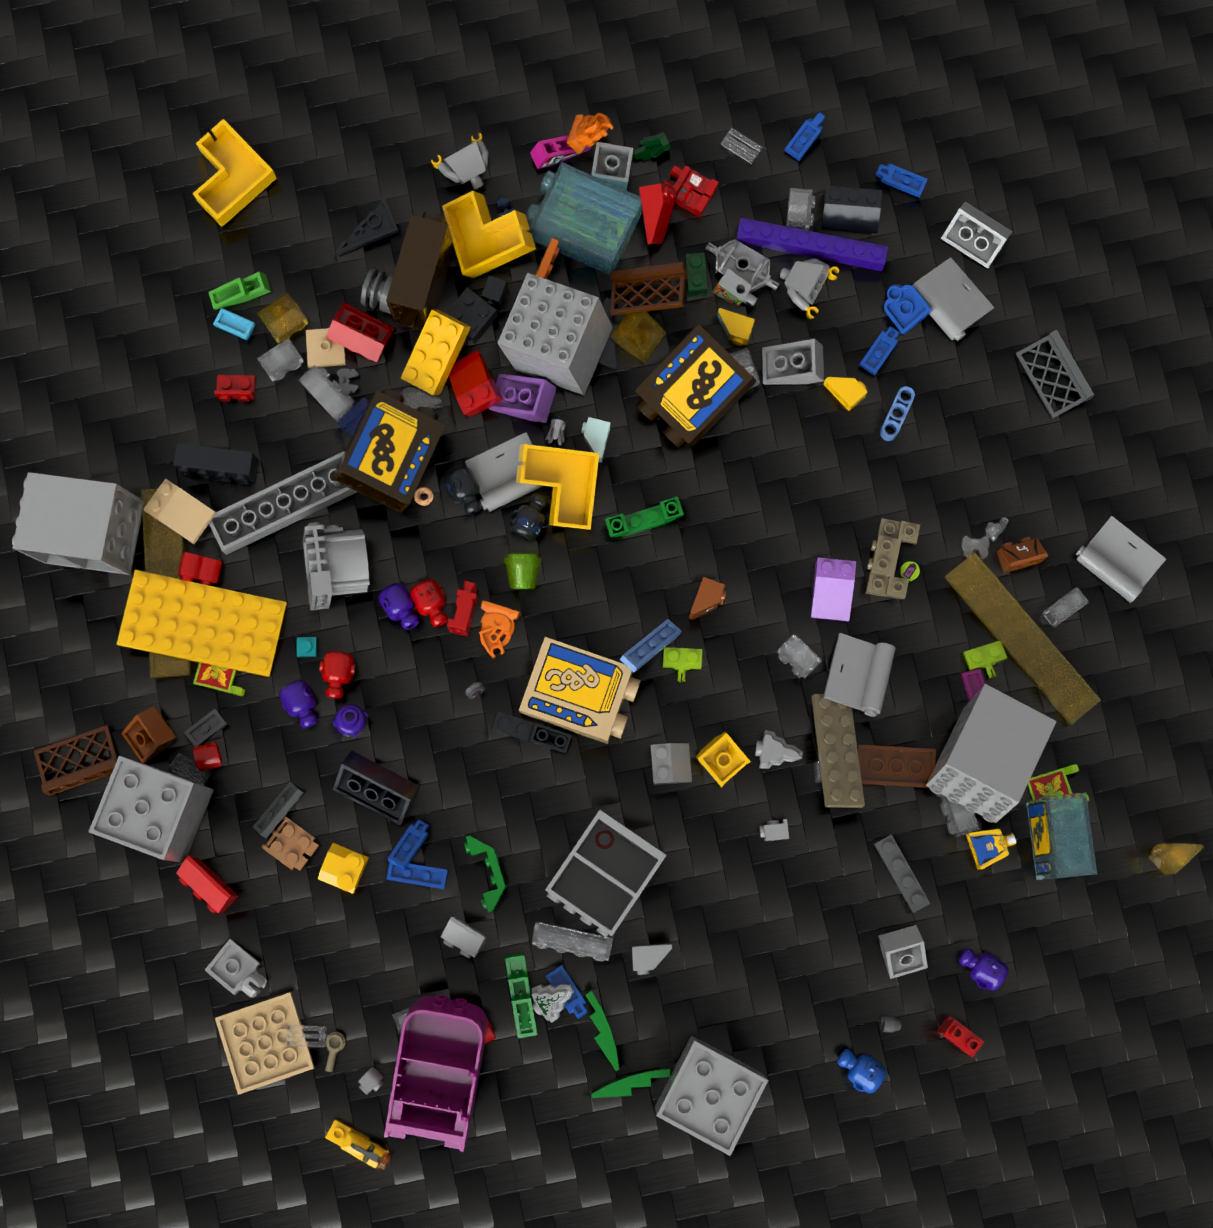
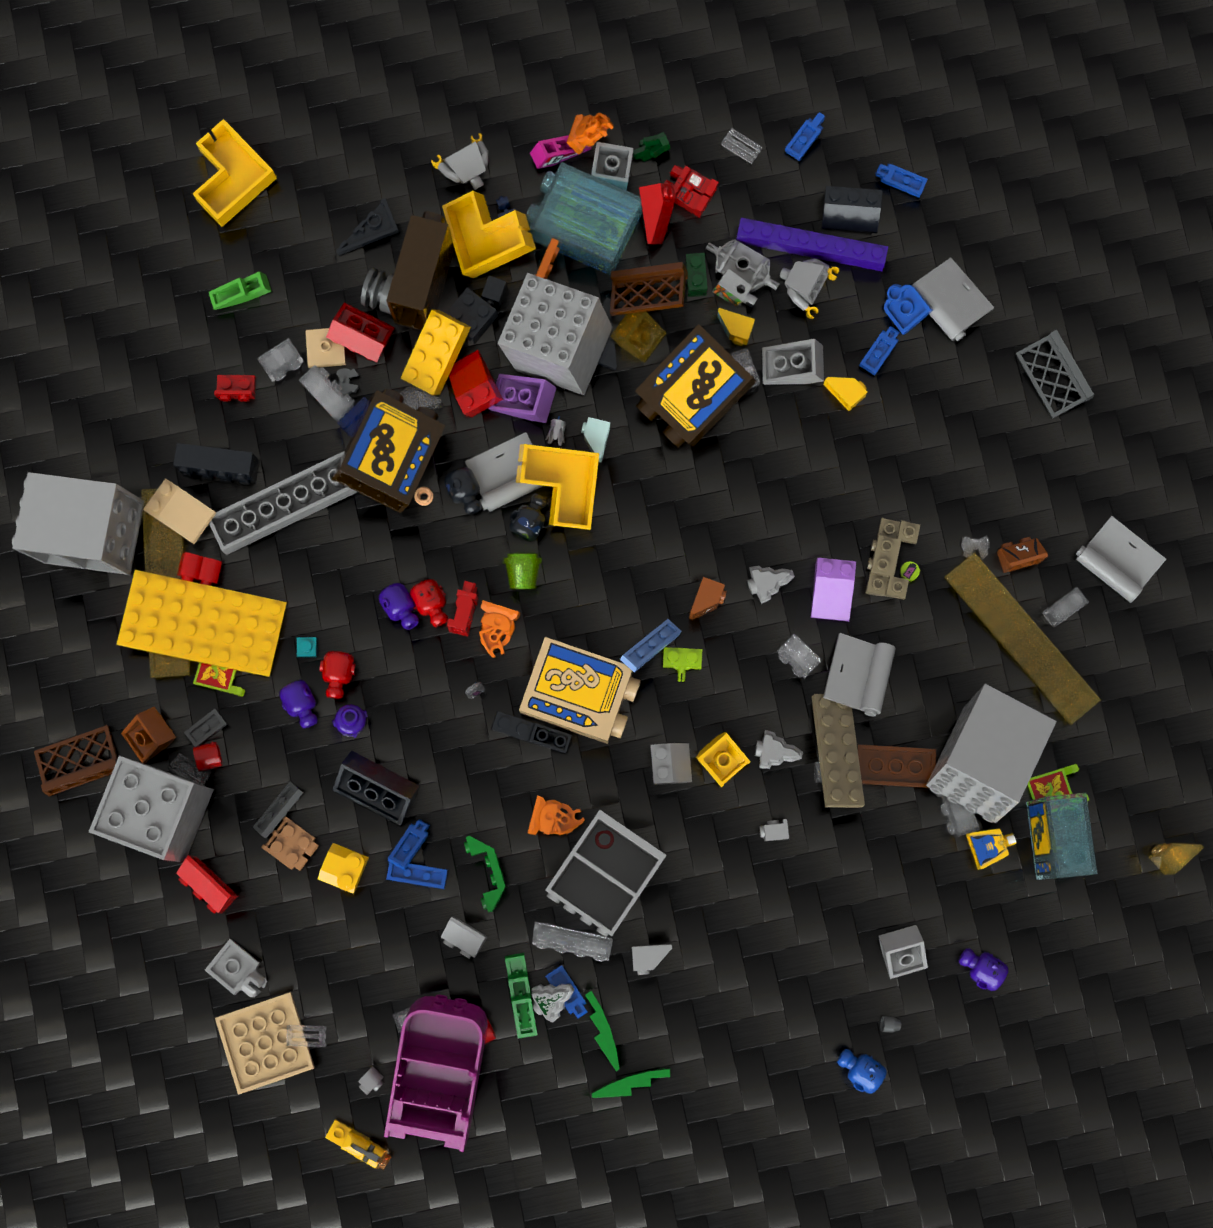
medium azure tile [213,308,256,341] -> none
clear yellow slope [257,293,309,343] -> none
light grey hose [303,522,370,611] -> none
dark tan plate [325,1032,346,1072] -> none
green slope [605,496,684,537] -> none
light grey container [655,1035,768,1156] -> none
clear brick [786,188,815,231] -> none
dark grey plate [874,834,930,913] -> none
medium blue beam [880,386,915,441] -> none
red hips [937,1015,984,1058] -> none
light grey slope [941,201,1013,268] -> none
magenta tile [961,668,985,701] -> none
lime plate [963,640,1007,679] -> none
clear plate [985,517,1009,541] -> none
none -> orange piece [528,795,585,835]
none -> light grey rock [747,566,795,604]

